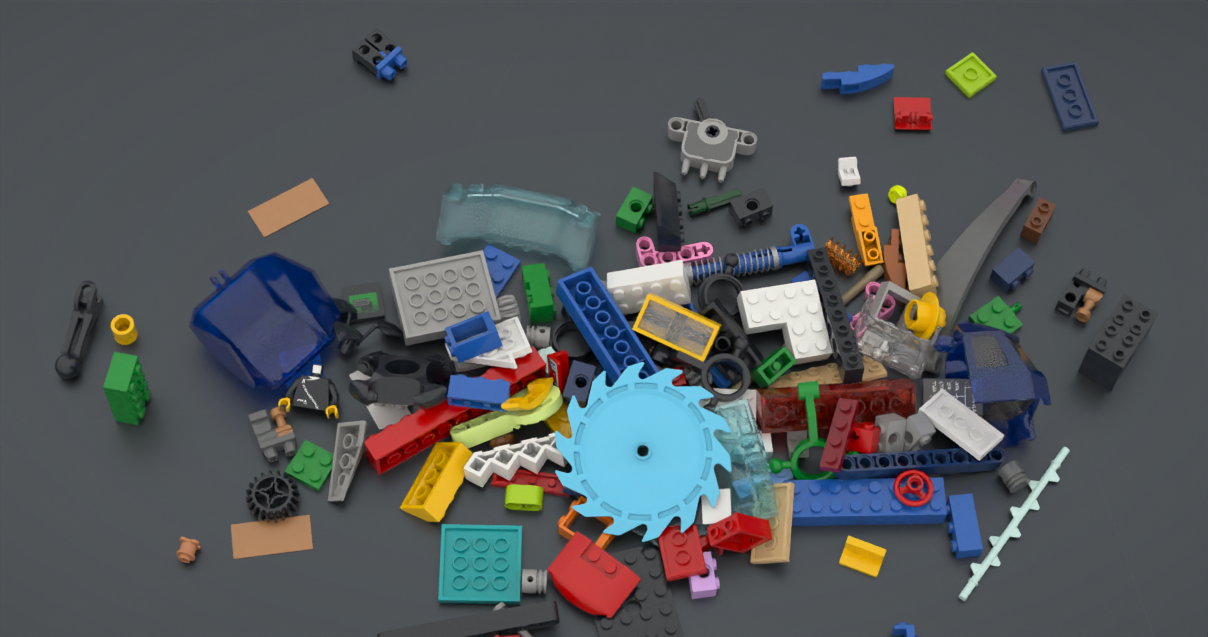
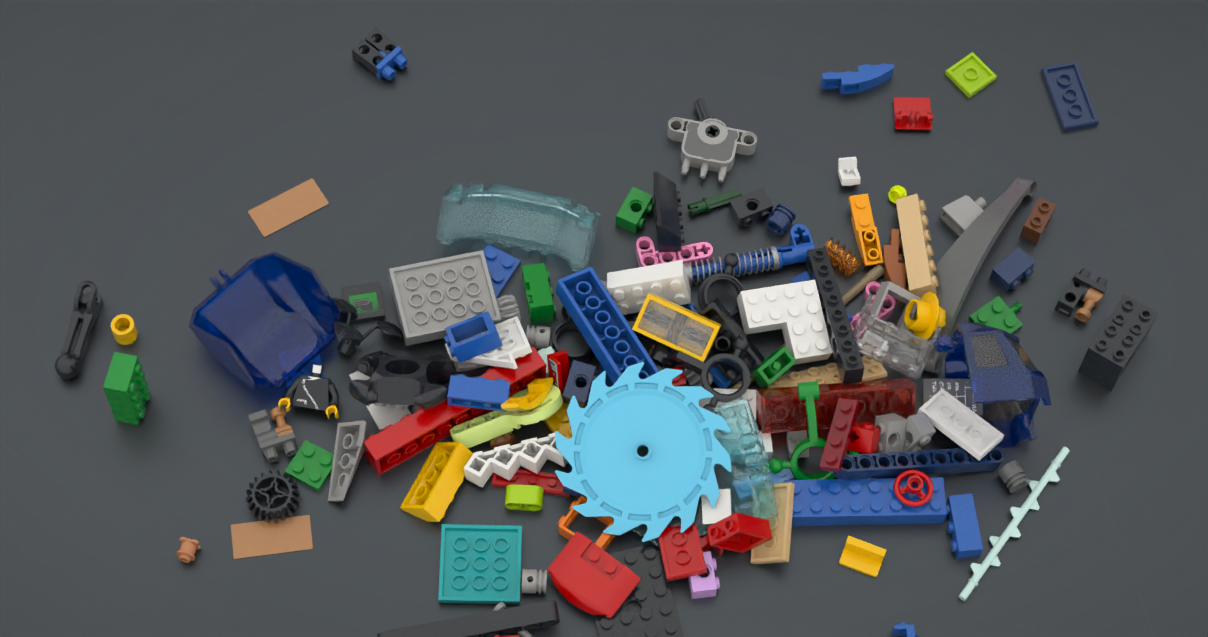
none -> dark blue piece [765,204,796,236]
none -> light grey torso [940,195,987,237]

